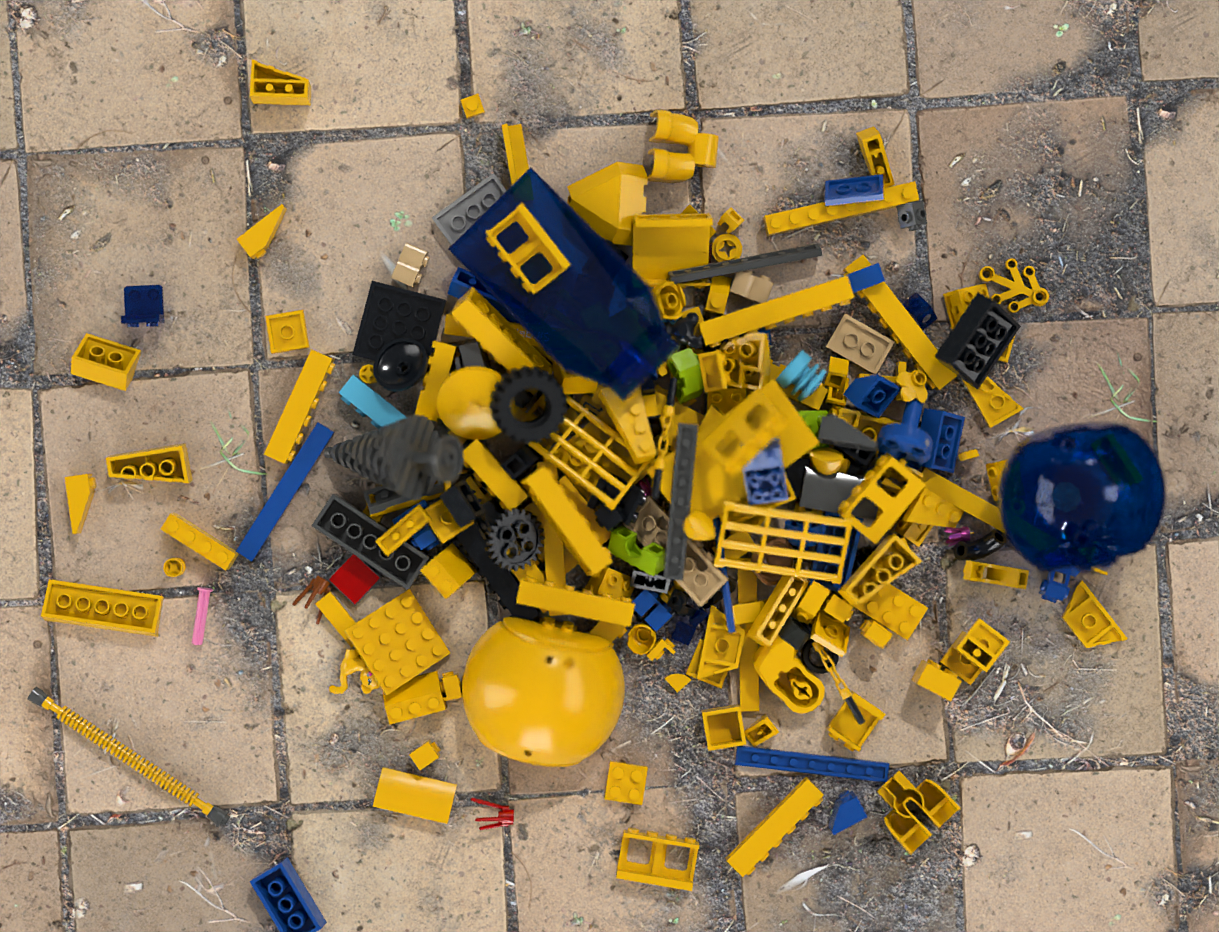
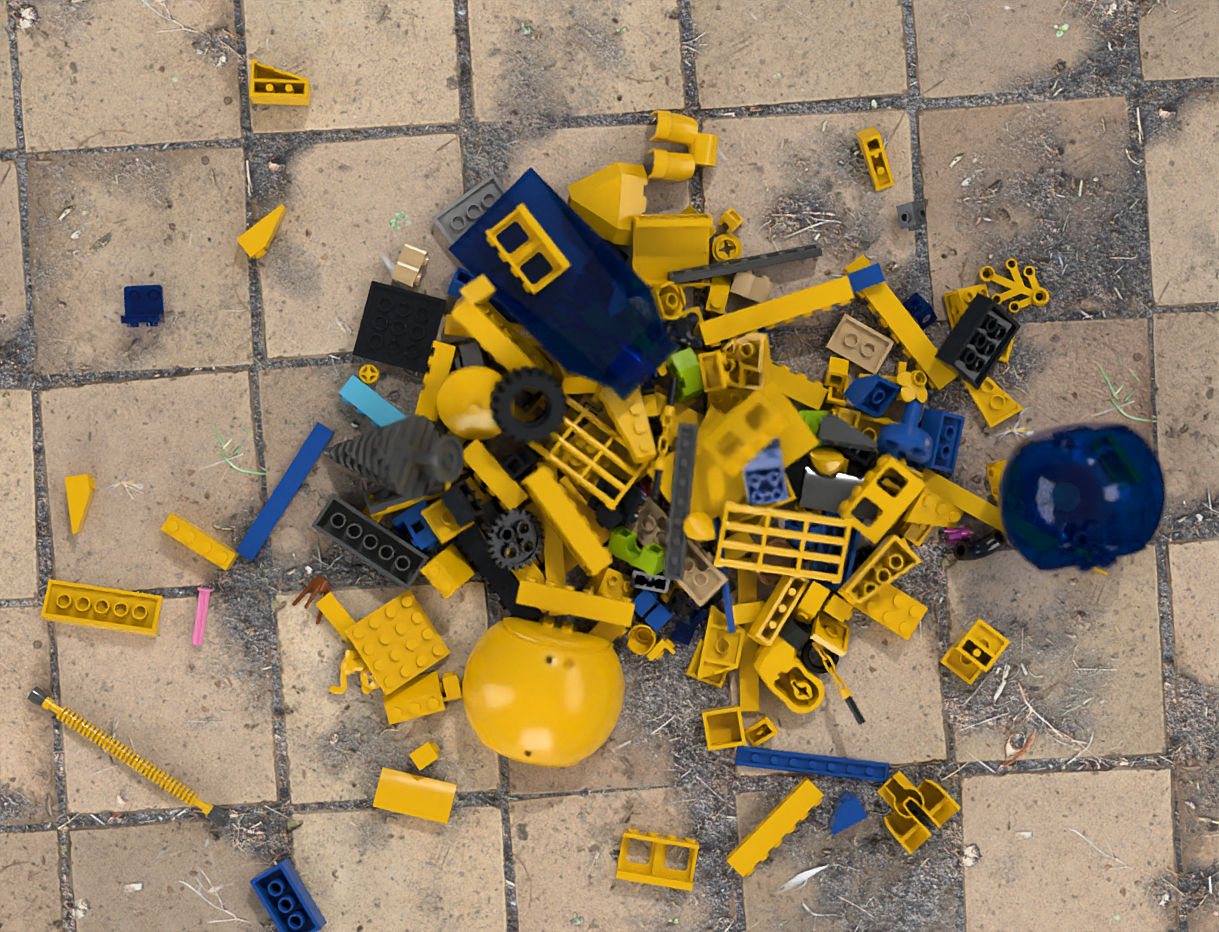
yellow slope [71,333,141,391] -> none
yellow wedge [105,443,193,483] -> none
yellow wheel [163,557,186,577] -> none
yellow brick [264,349,336,464] -> none
yellow tile [265,310,310,354] -> none
red tile [327,553,382,606] -> none
black dish [373,338,428,392] -> none
yellow tile [375,504,432,556] -> none
yellow plate [460,94,485,119] -> none
red plant [471,798,514,830] -> none
yellow fence [502,124,534,203] -> none
yellow plate [604,761,648,805] -> none
yellow tile [665,673,691,693] -> none
yellow brick [763,181,919,237] -> none
medium azure wheel [776,350,827,402] -> none
blue tile [825,174,884,206] -> none
yellow panel [826,691,886,752] -> none
yellow brick [859,618,893,649] -> none
yellow brick [911,659,962,702] -> none
yellow tile [958,449,979,461] -> none
yellow arch [963,560,1029,589] -> none
blue tile [1039,552,1083,603] -> none
yellow wing [1062,580,1128,648] -> none
none -> yellow slope [460,275,495,306]

